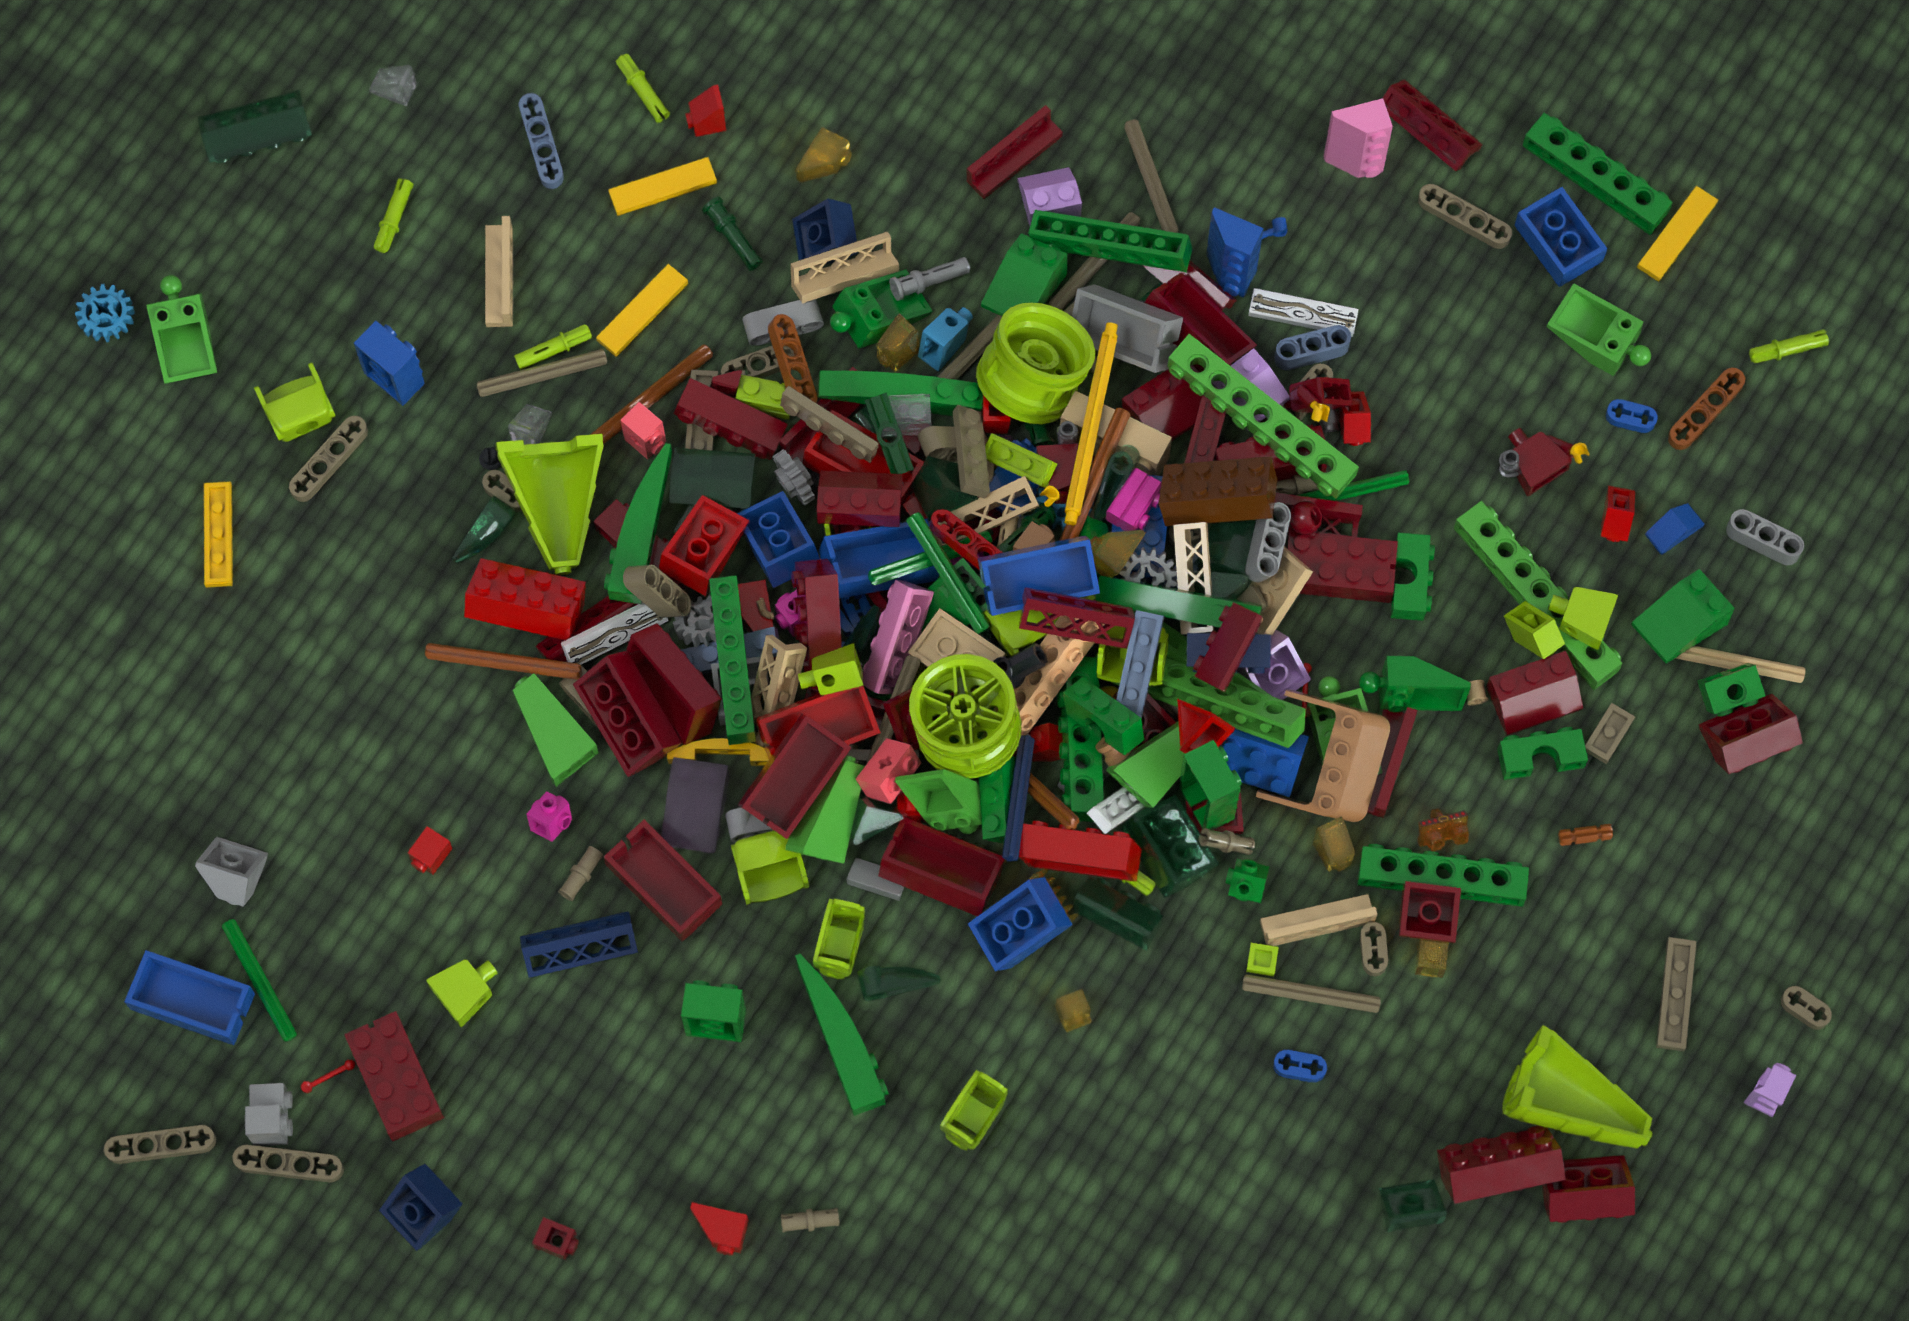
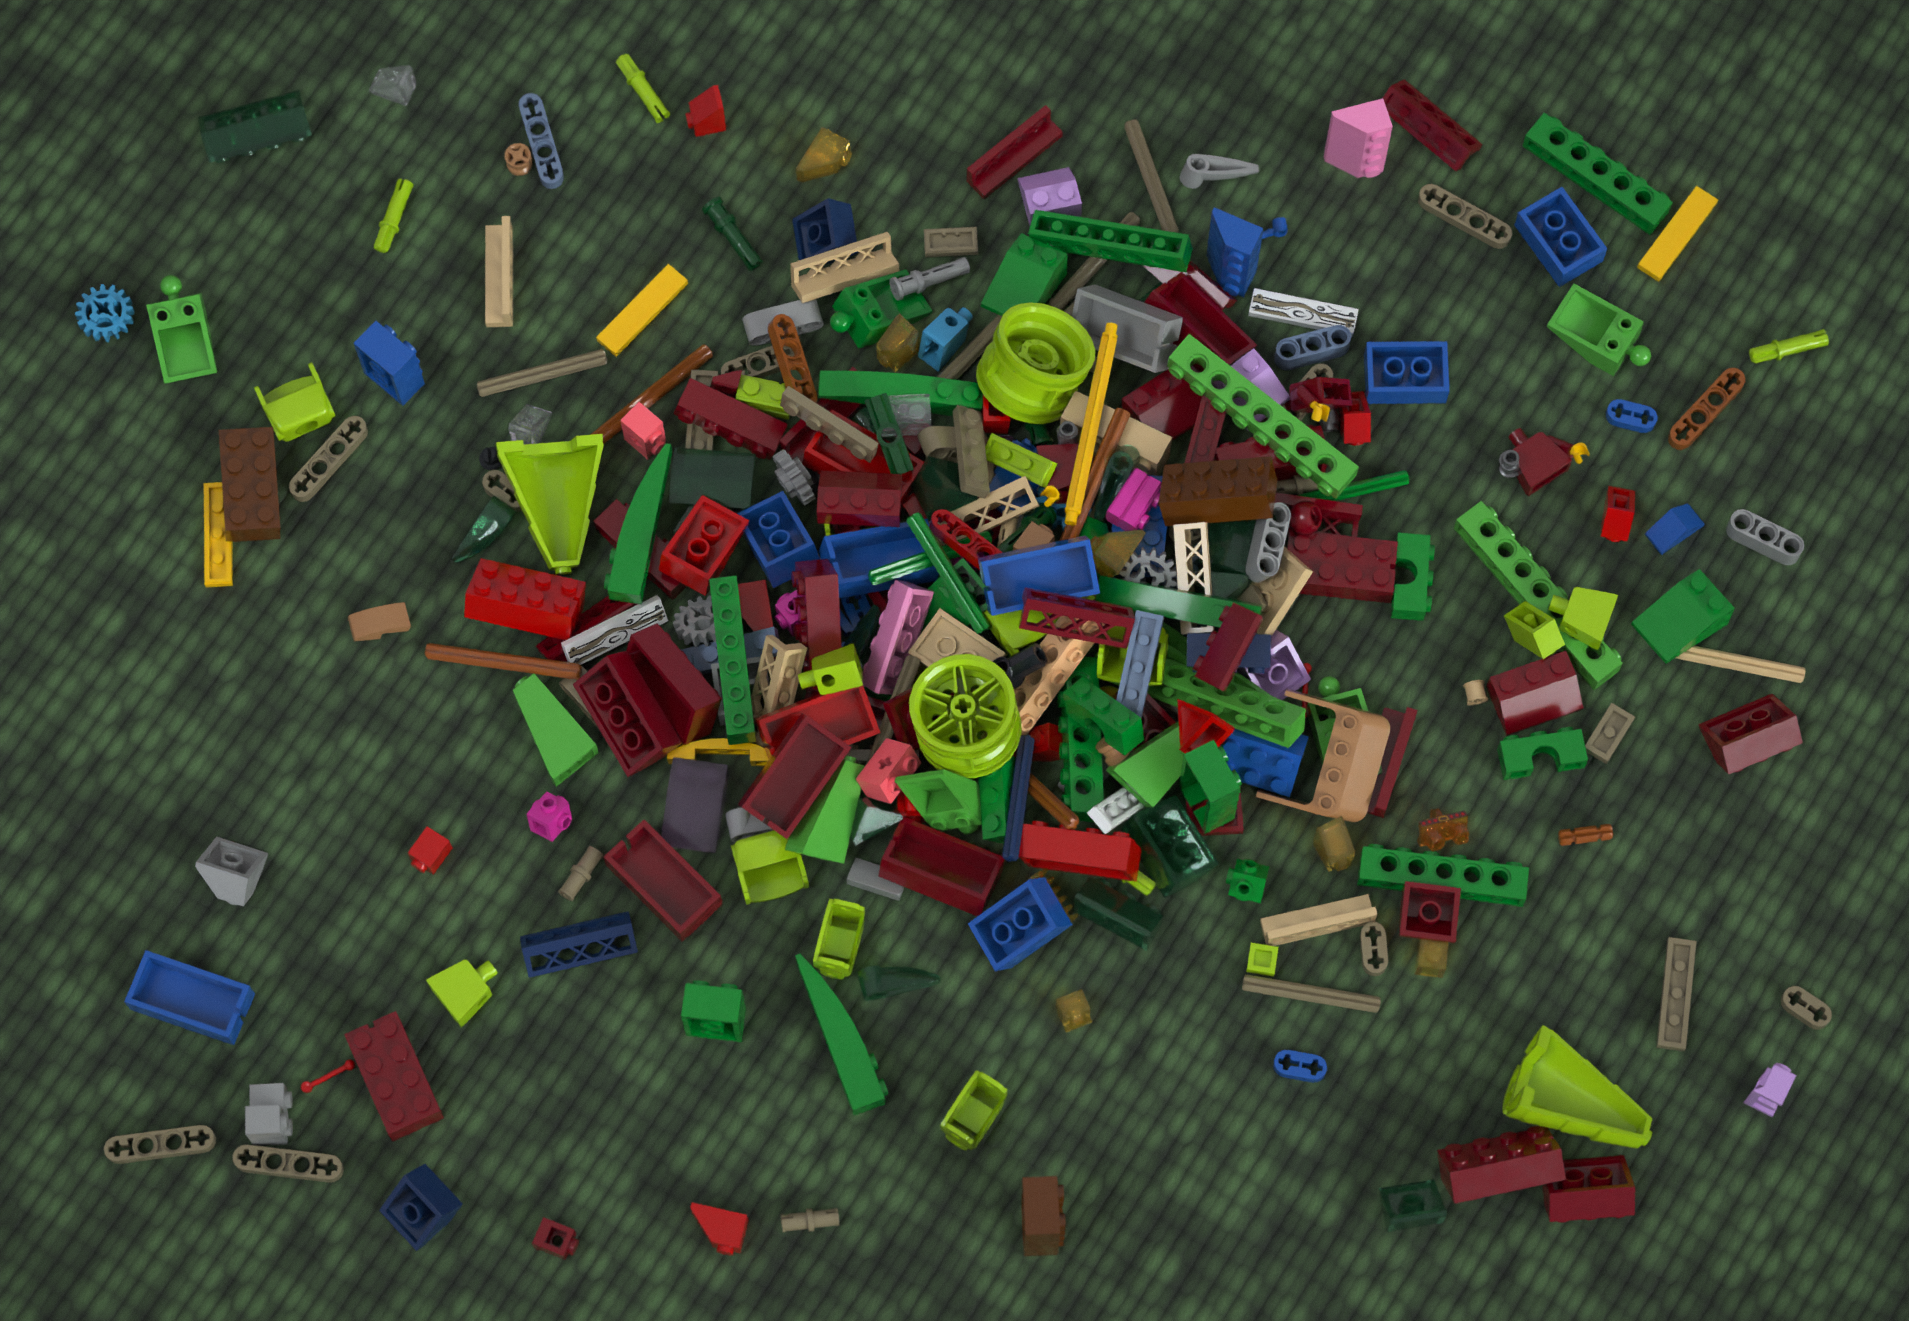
green axle [222,919,297,1042] -> none
lime axle [514,325,592,370] -> none
yellow tile [608,157,717,216] -> none
dark tan beam [623,565,691,618] -> none
tan leg [757,598,774,619] -> none
dark tan pin [1199,828,1255,855] -> none
green slope [1359,656,1471,712] -> none
green brick [1697,663,1765,716] -> none
none -> reddish brown brick [219,427,280,542]
none -> medium nougat slope [348,602,411,642]
none -> medium nougat wheel [505,143,533,176]
none -> dark tan plate [924,227,978,257]
none -> reddish brown brick [1021,1176,1065,1257]
none -> light grey piece [1180,154,1259,189]
none -> blue brick [1364,341,1449,404]

